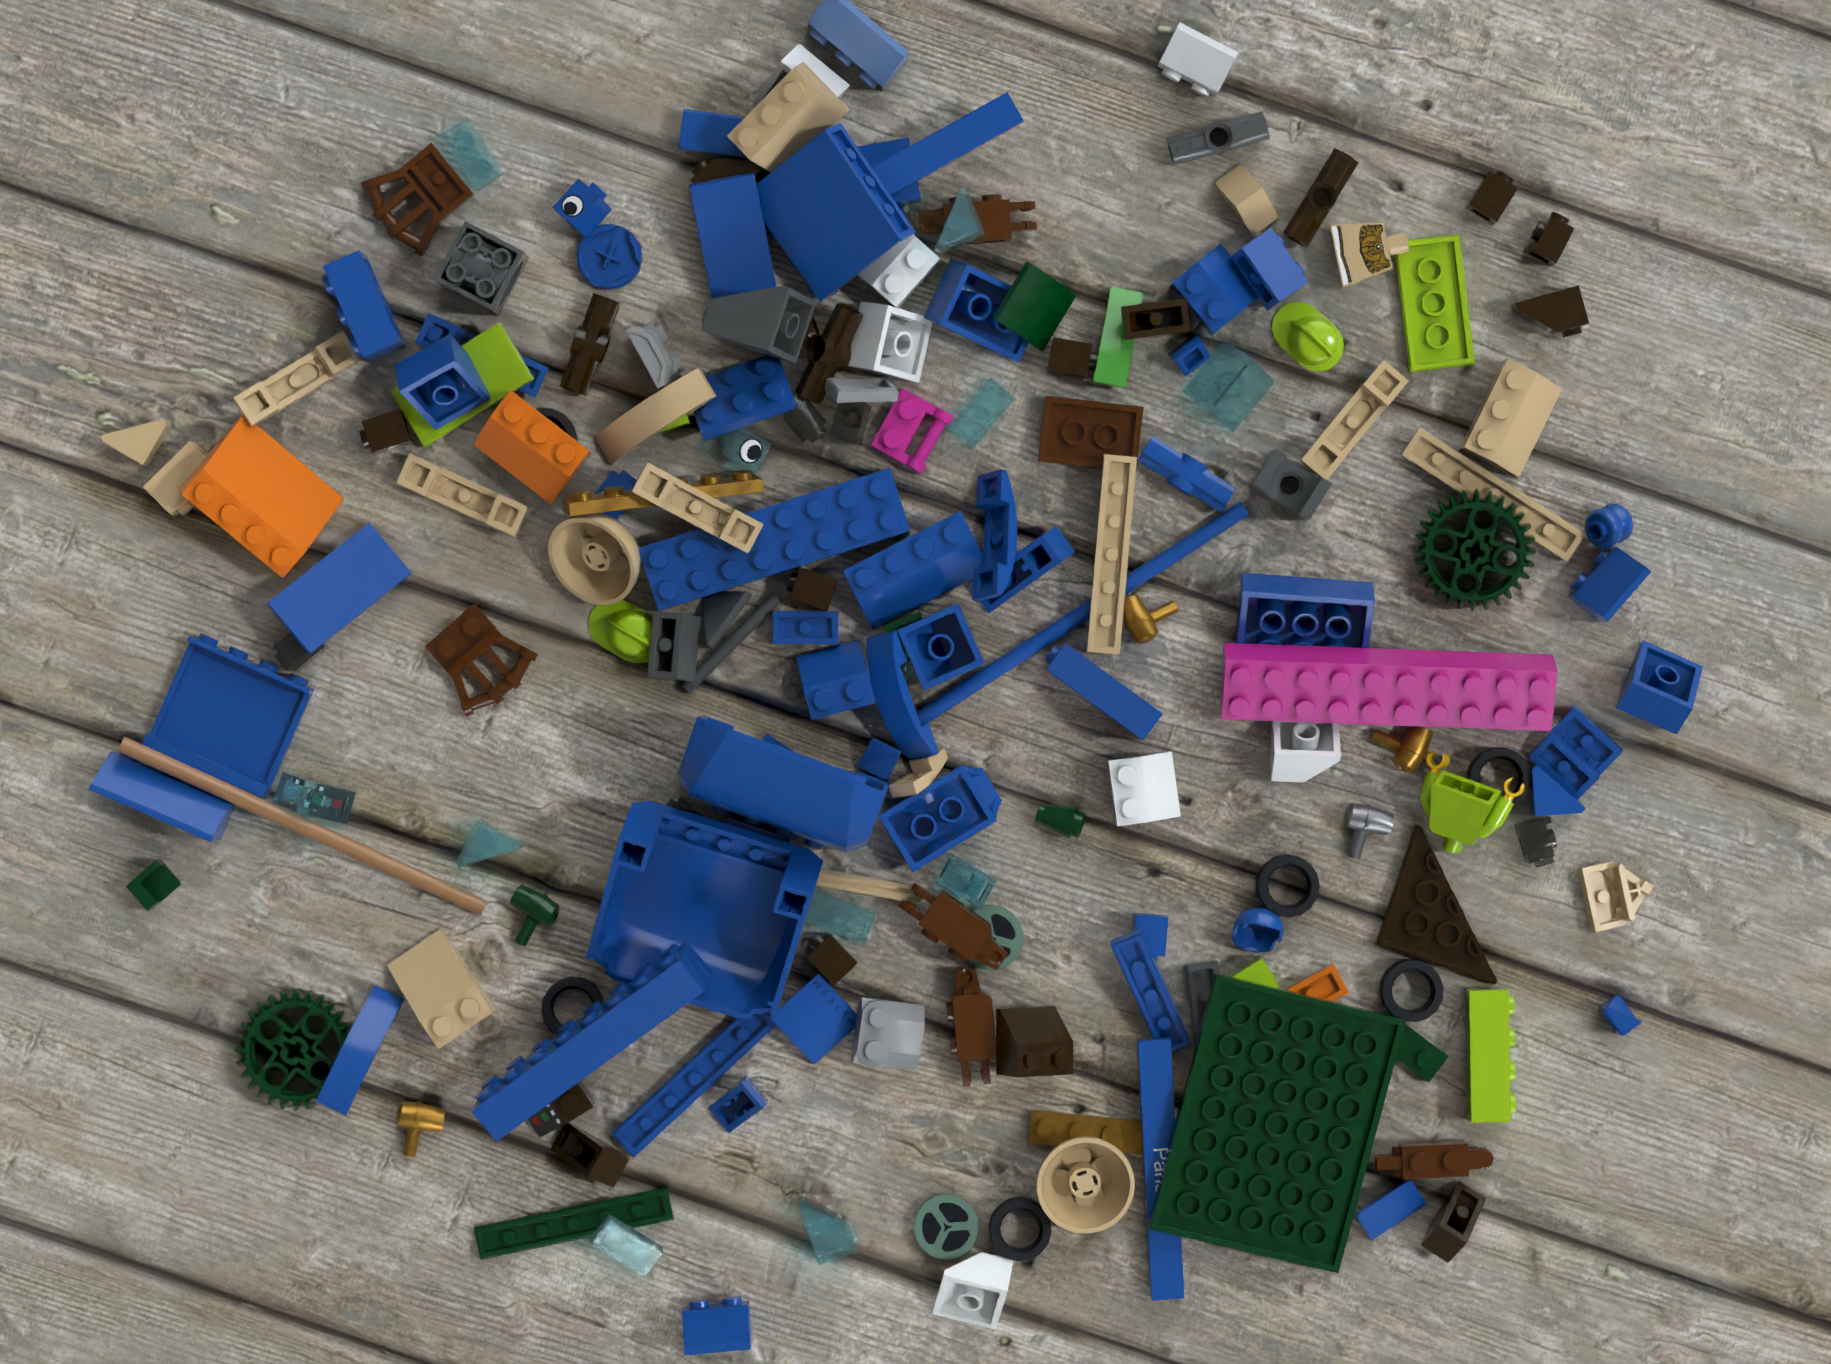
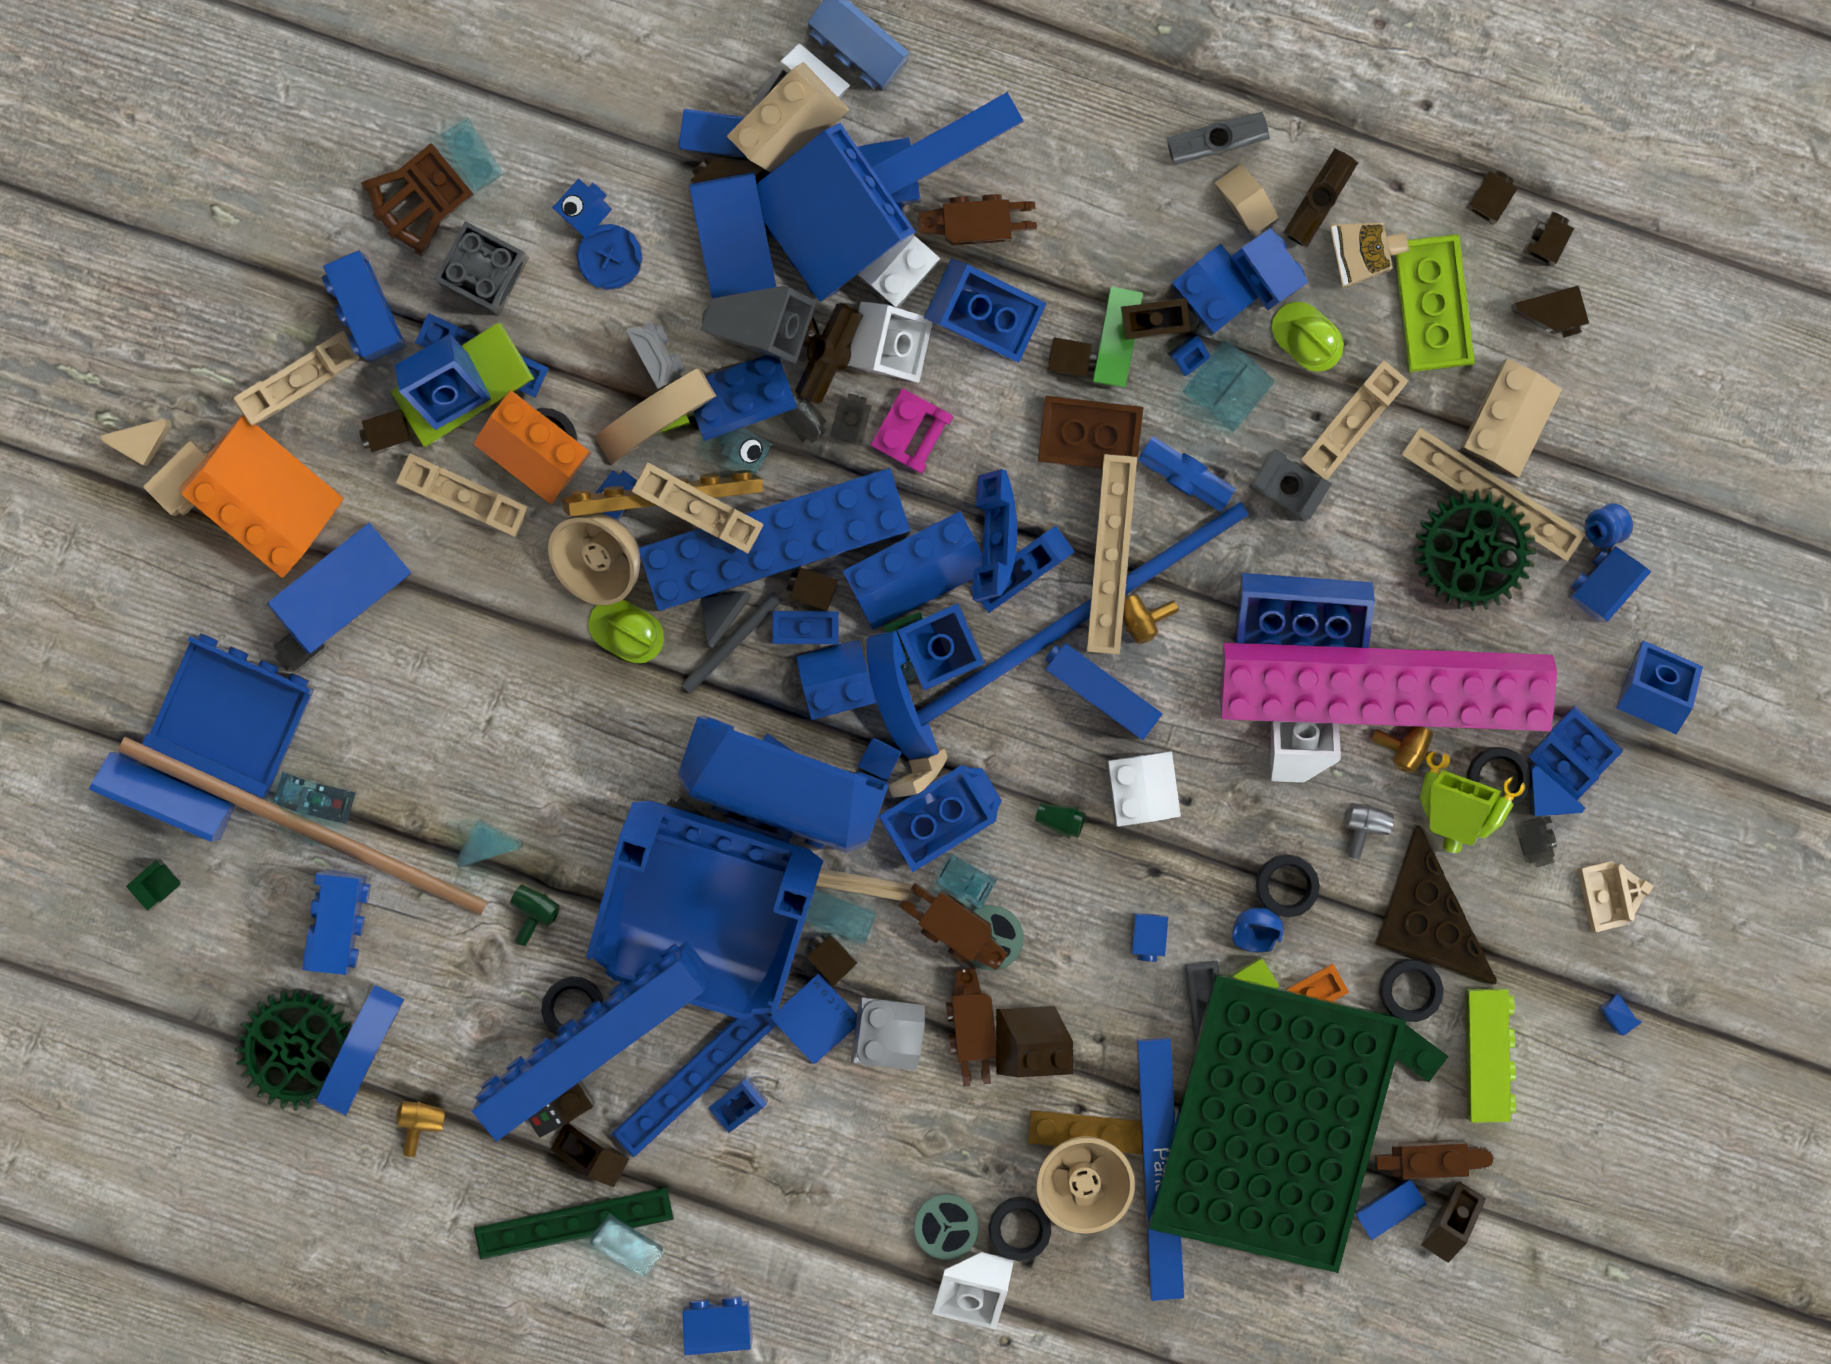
tan slope [386,928,497,1050] -> none
reddish brown plate [425,603,538,717] -> none
dark brown piece [560,293,620,396] -> none
dark grey brick [647,611,701,682] -> none
clear light blue slope [798,1196,860,1265] -> none
light grey tile [825,377,899,403] -> none
clear light blue slope [935,187,985,254] -> none
clear light blue plate [948,377,1016,449] -> none
dark green slope [992,261,1076,352] -> none
blue tile [1110,928,1192,1052] -> none
white slope [1158,22,1239,97] -> none
none -> blue wedge [302,869,371,975]

